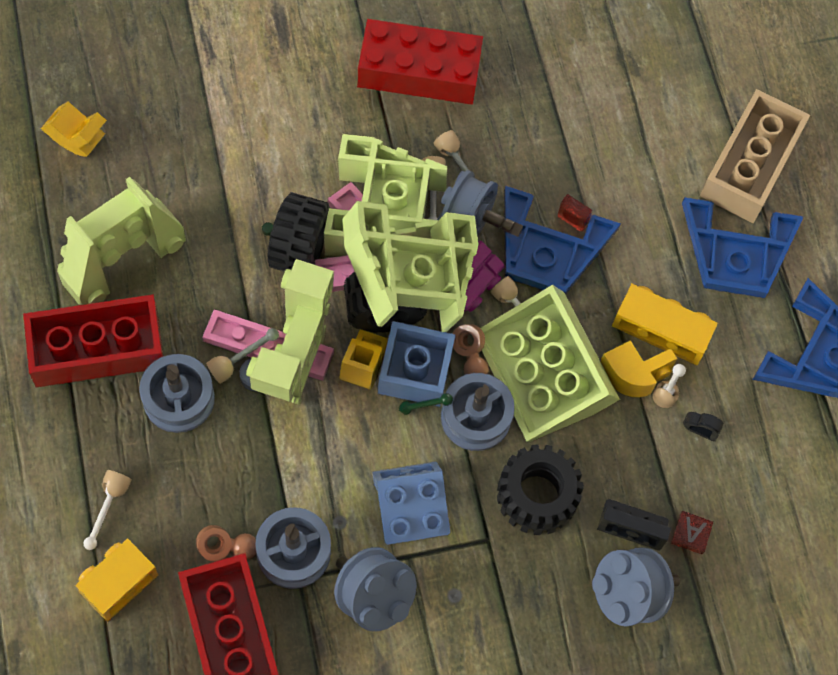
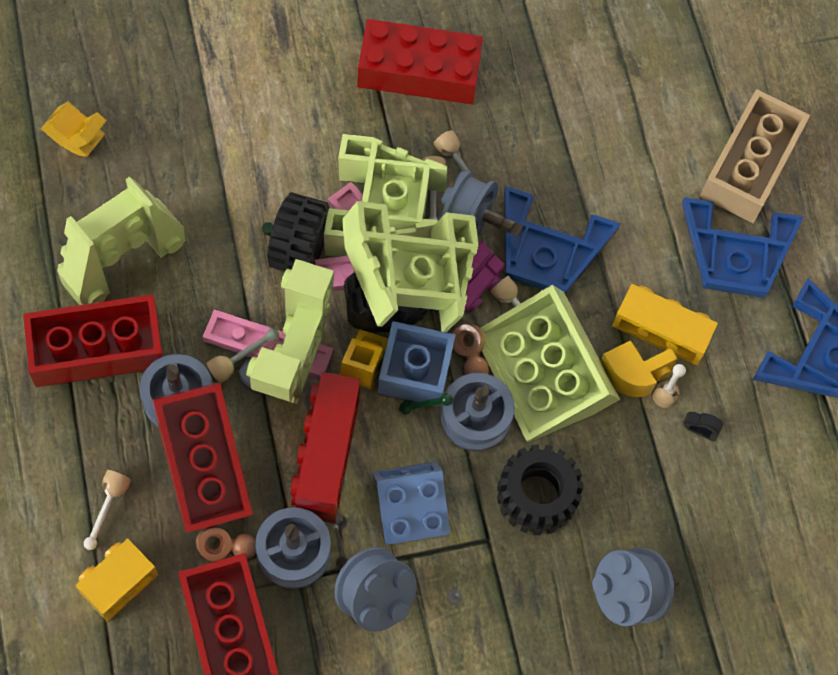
clear red tile [557,194,593,231] -> none
black bracket [597,499,671,551] -> none
clear red tile [671,511,713,555] -> none
none -> red brick [152,383,253,533]
none -> red brick [290,372,361,524]

